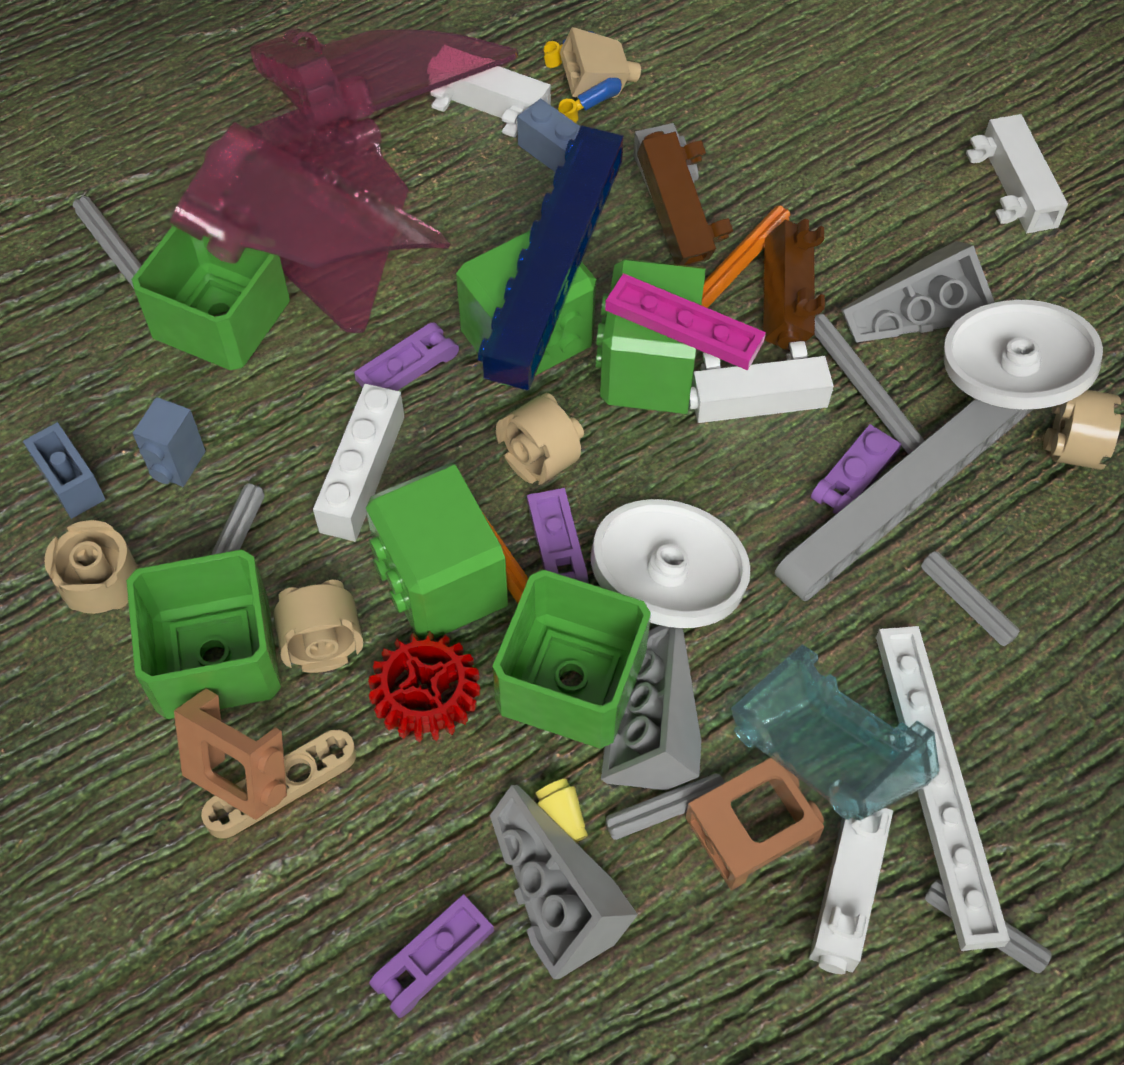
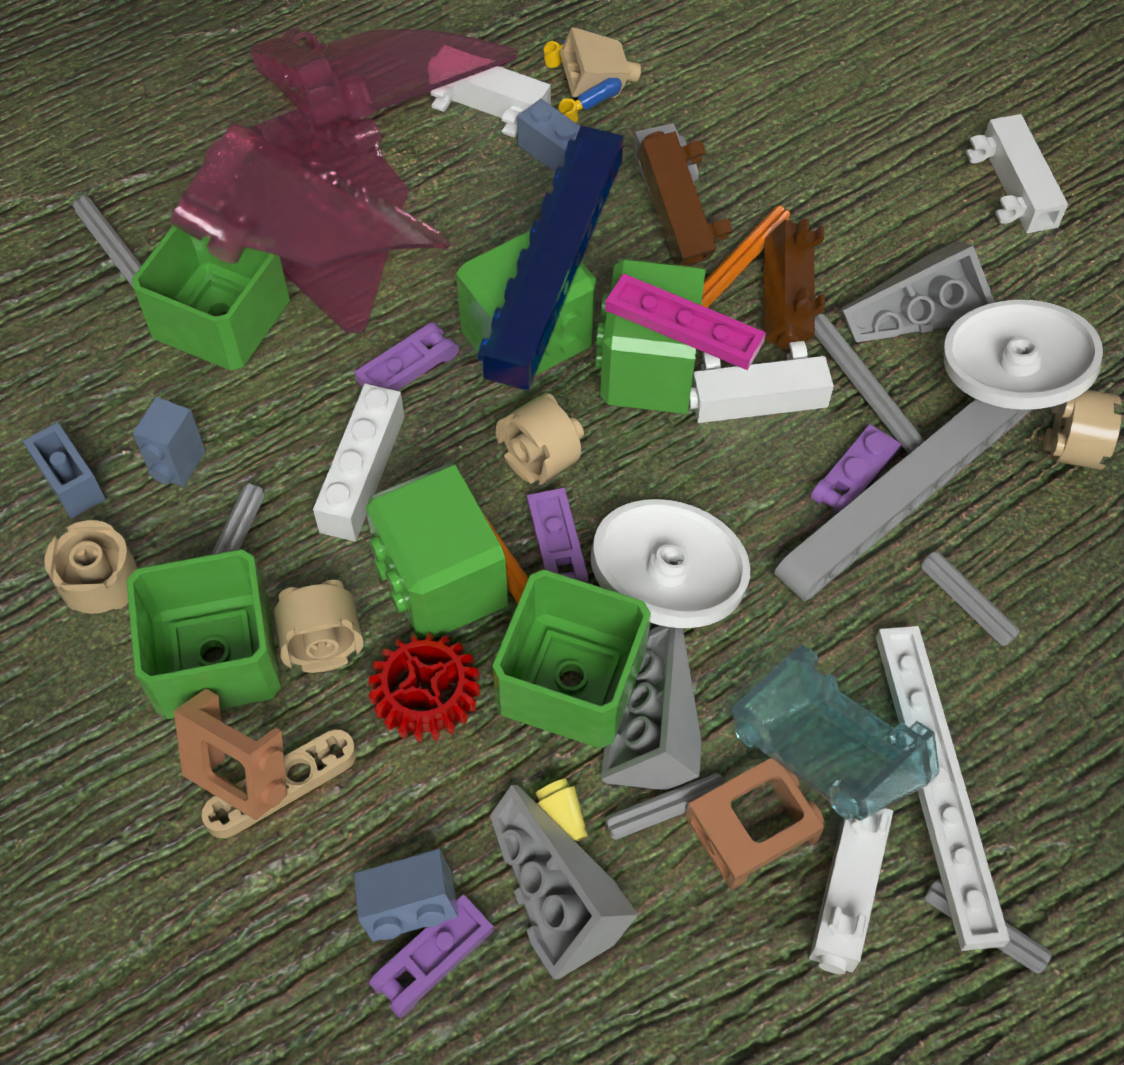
none -> sand blue brick [354,849,458,942]

